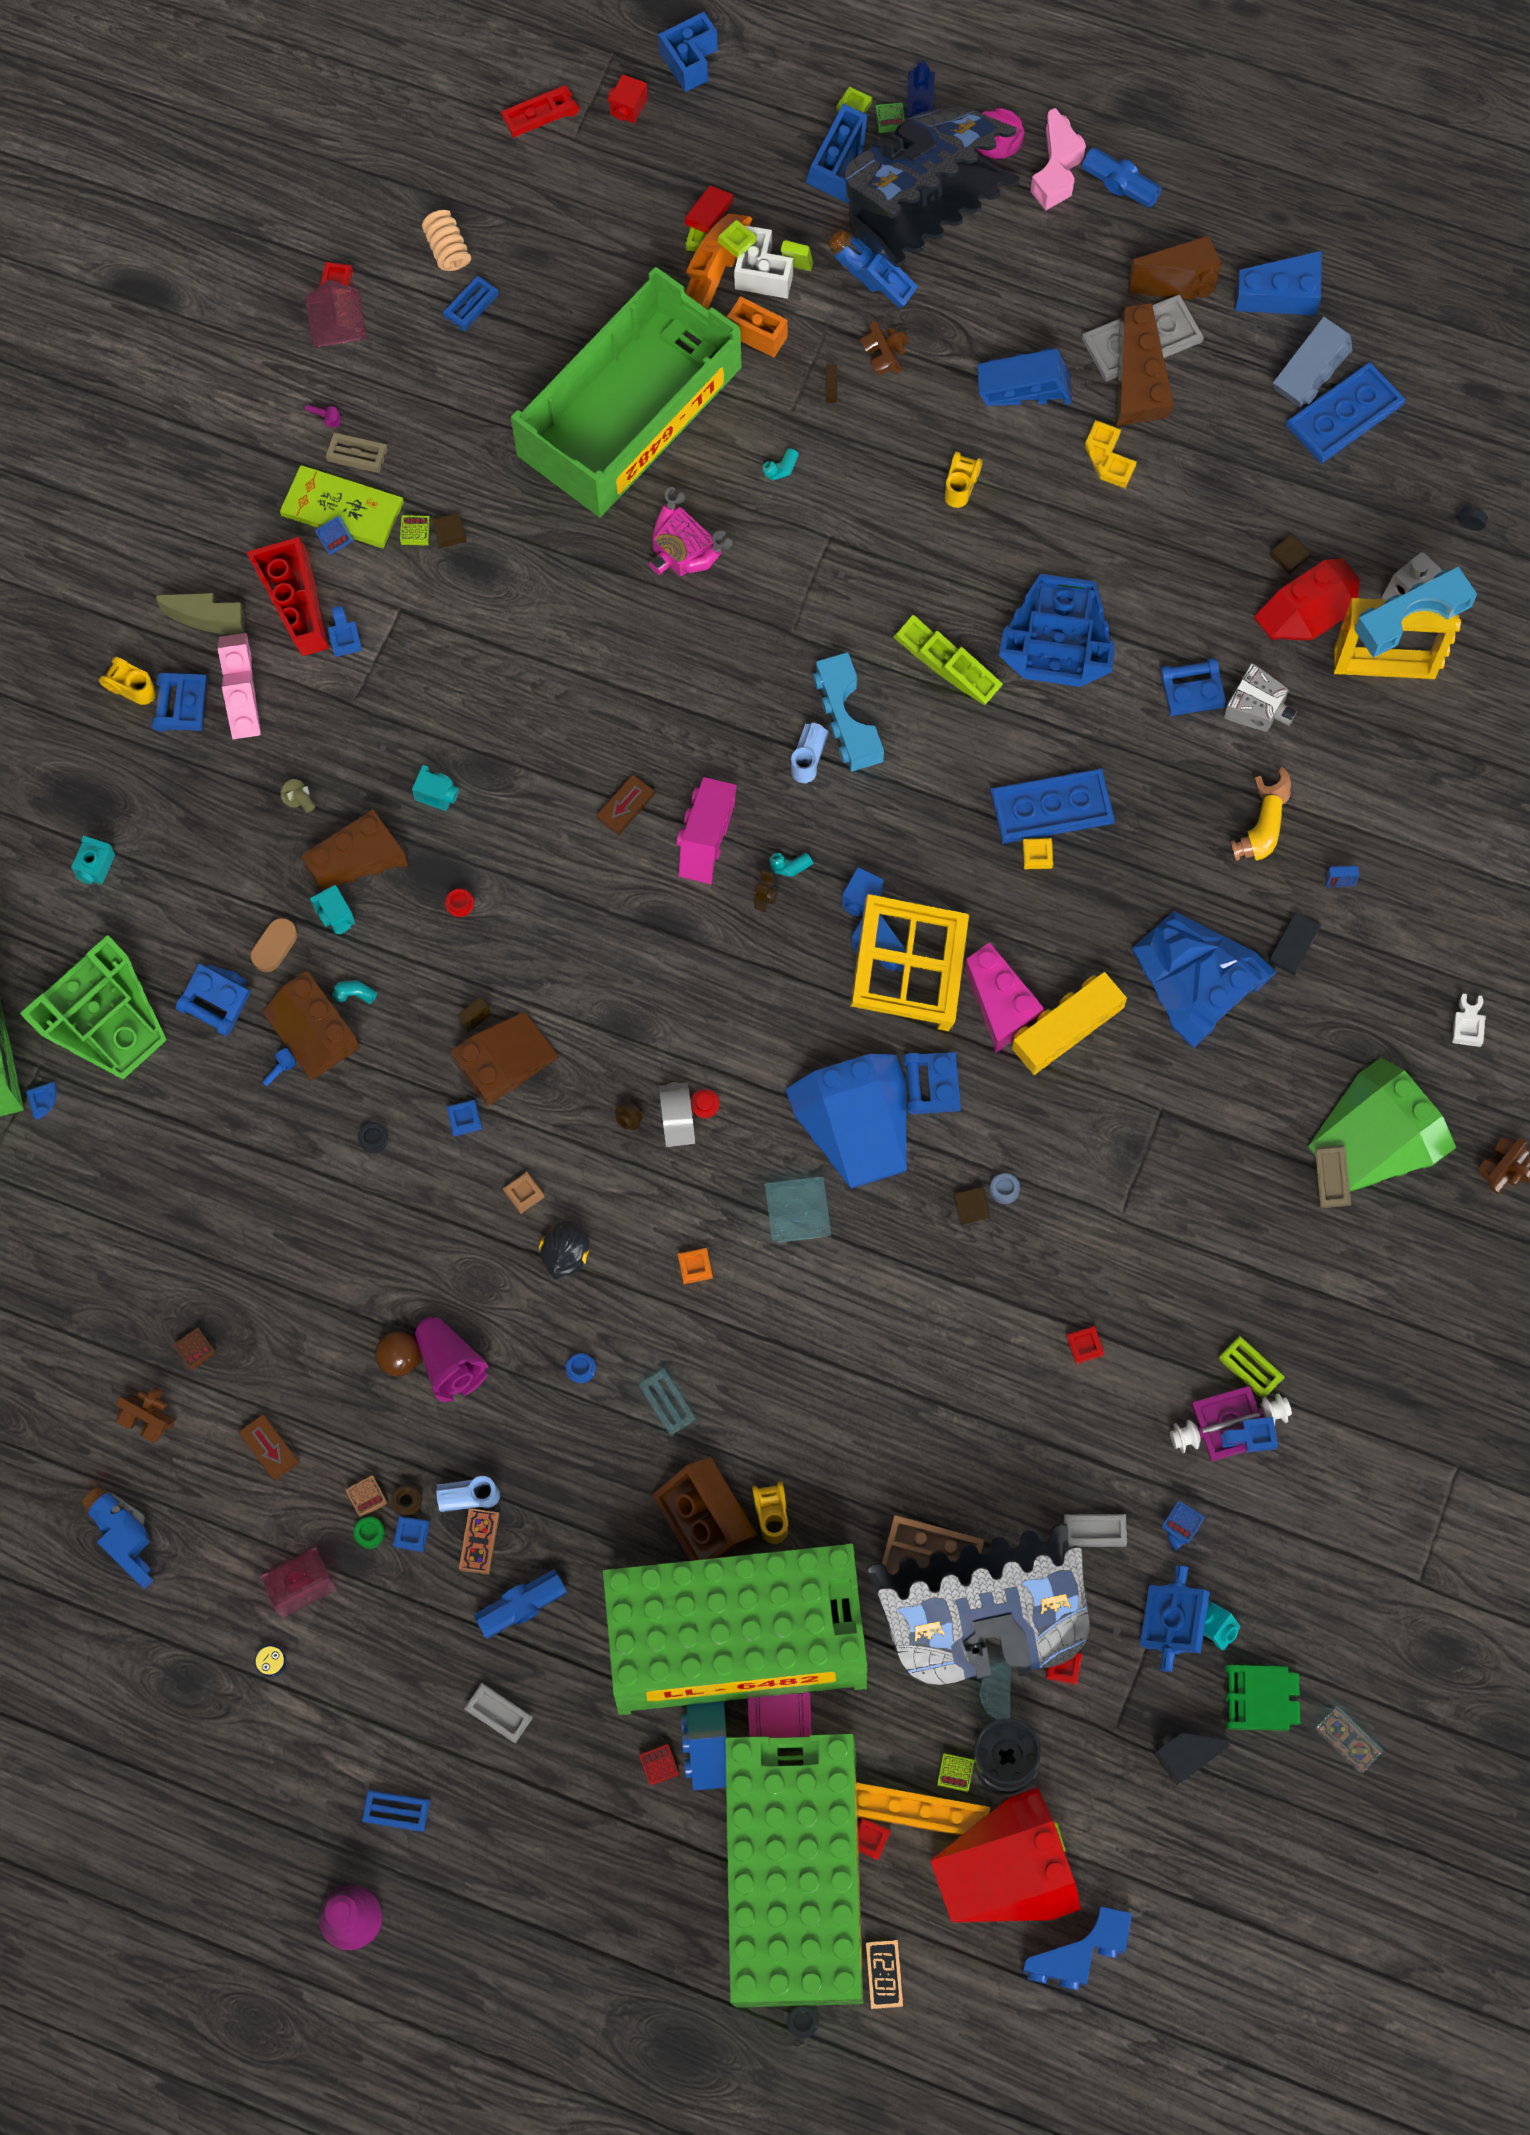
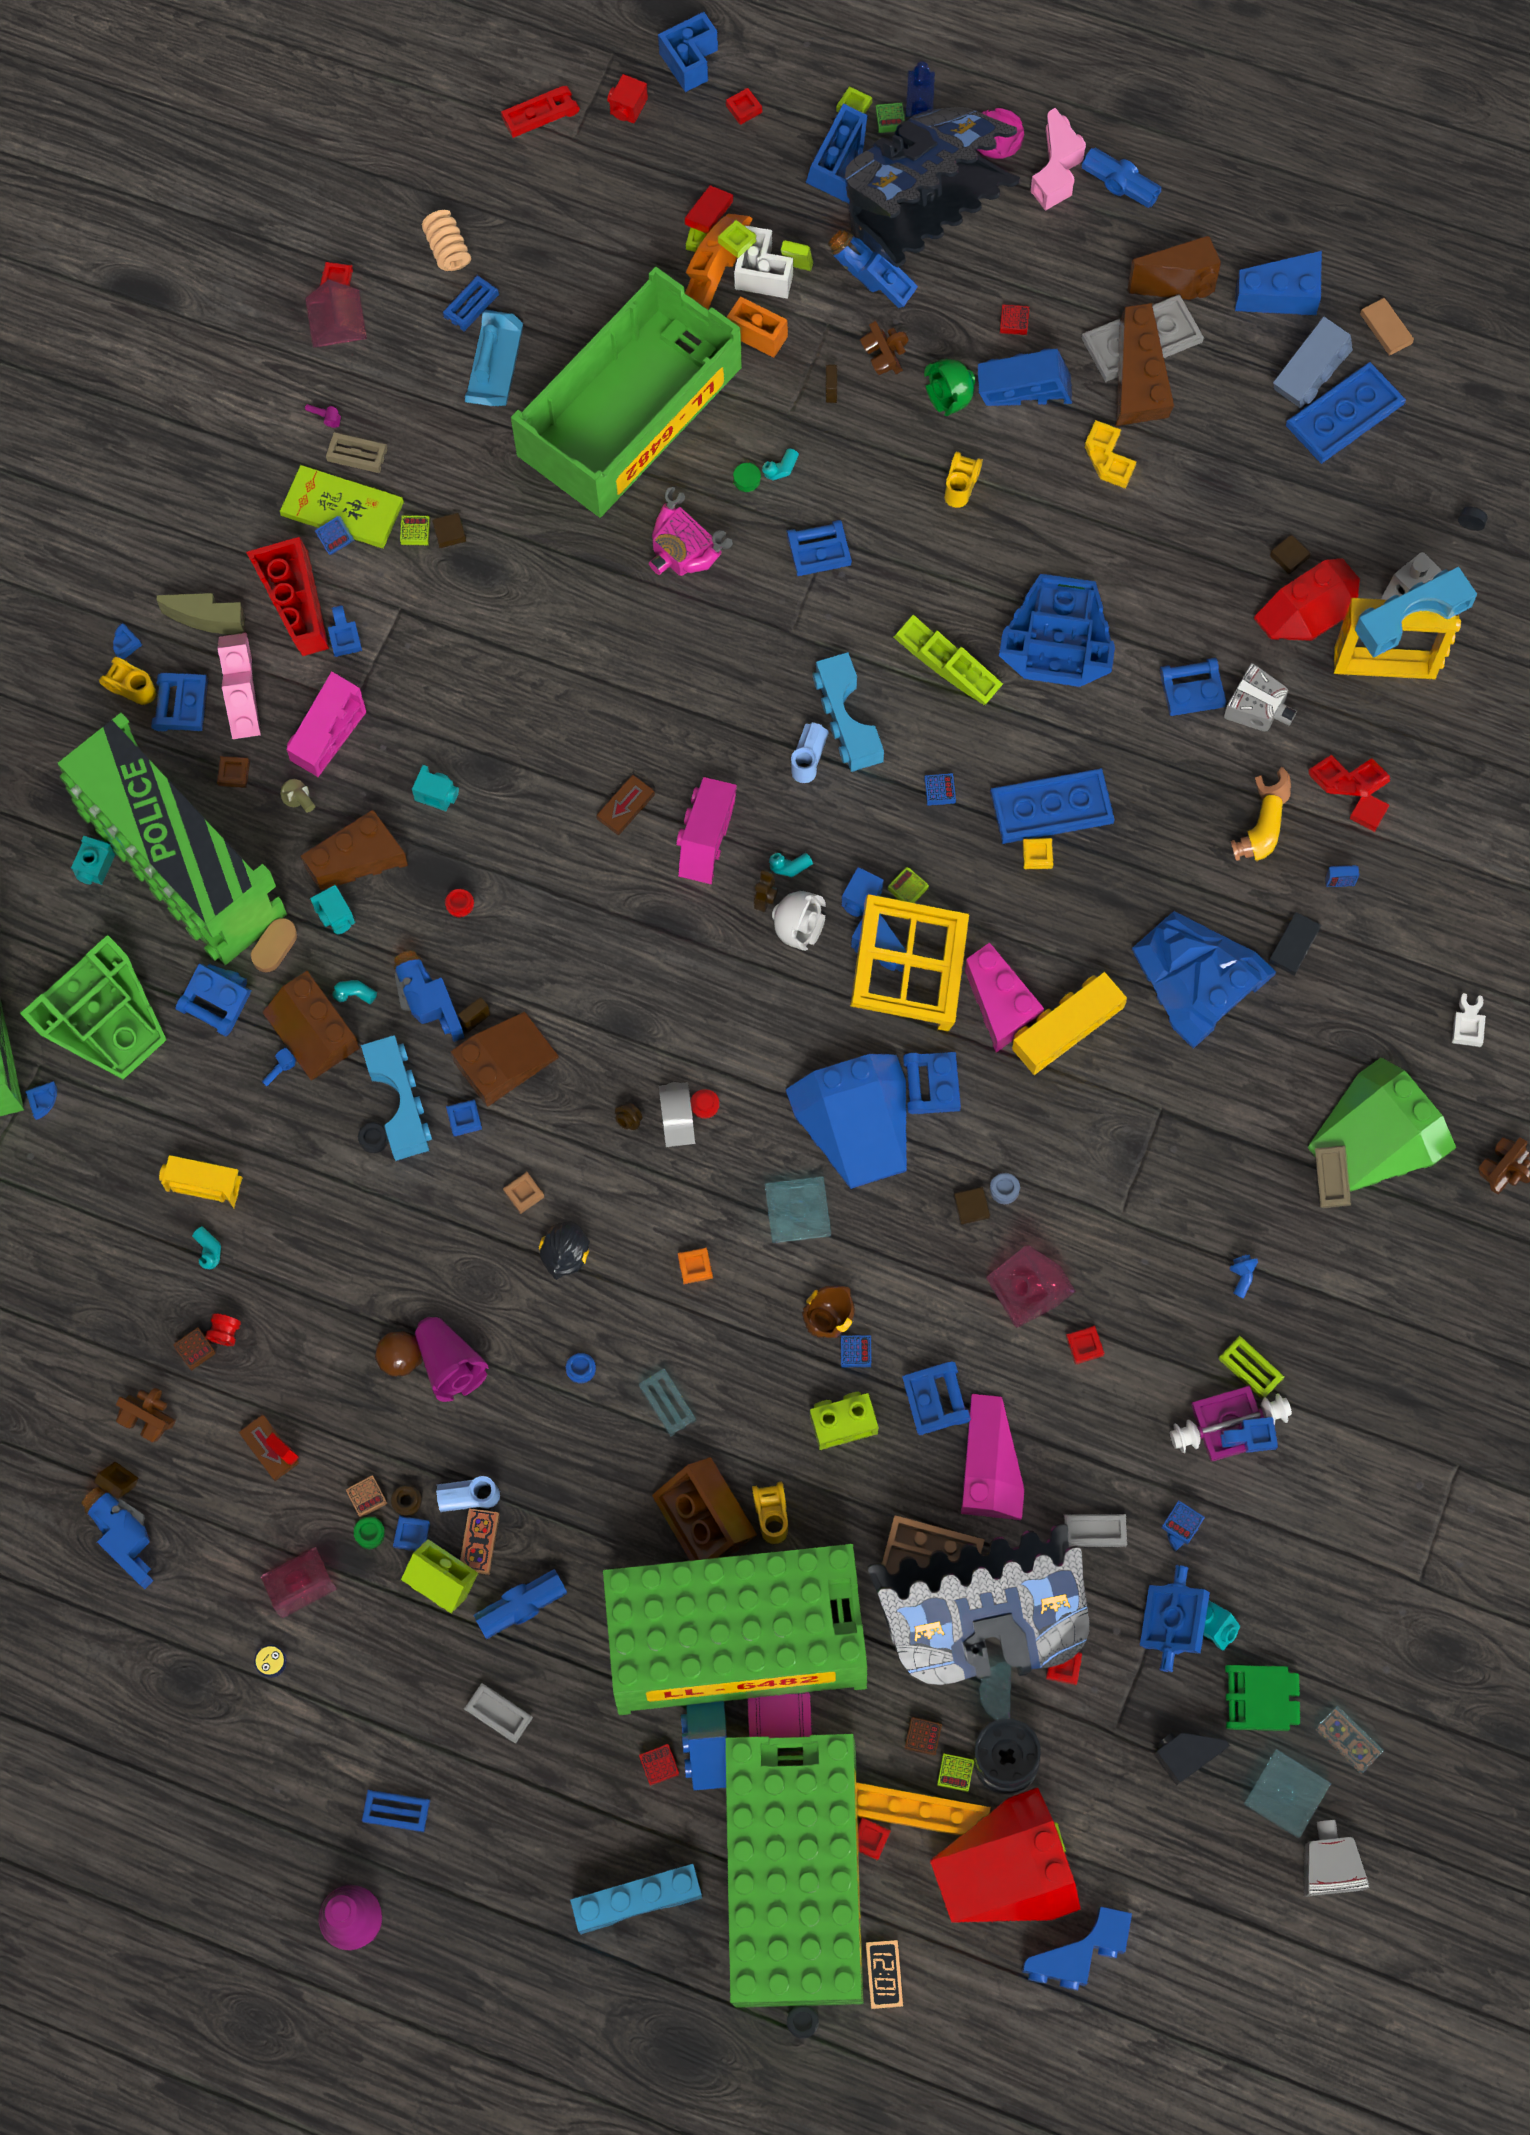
none -> bright green piece [57,713,287,966]
none -> dark brown tile [94,1462,139,1499]
none -> blue tile [113,623,142,660]
none -> yellow window [159,1155,242,1209]
none -> teal arm [192,1226,221,1269]
none -> red wheel [205,1314,241,1346]
none -> reddish brown tile [217,756,250,788]
none -> red tile [265,1432,299,1465]
none -> dark pink wedge [286,671,366,777]
none -> dark azure arch [361,1035,432,1161]
none -> blue plate [394,951,465,1042]
none -> lime brick [401,1539,478,1613]
none -> dark azure piece [465,310,523,406]
none -> dark azure arch [570,1864,703,1934]
none -> red tile [726,88,762,125]
none -> green tile [733,463,761,492]
none -> white cylinder [772,891,826,951]
none -> blue plate [786,520,852,576]
none -> reddish brown hair [802,1286,855,1338]
none -> lime brick [810,1392,879,1450]
none -> tile [841,1335,871,1367]
none -> tile [888,867,929,903]
none -> blue plate [902,1362,971,1435]
none -> tile [905,1717,942,1756]
none -> green cylinder [924,358,975,416]
none -> tile [924,773,956,806]
none -> dark pink wedge [961,1394,1024,1520]
none -> clear pink slope [986,1245,1076,1328]
none -> tile [1000,305,1029,335]
none -> blue plate [1229,1255,1258,1298]
none -> clear light blue plate [1244,1749,1331,1838]
none -> light grey torso [1304,1820,1369,1897]
none -> red tile [1309,755,1390,797]
none -> red tile [1350,795,1390,832]
none -> medium nougat tile [1360,298,1414,356]

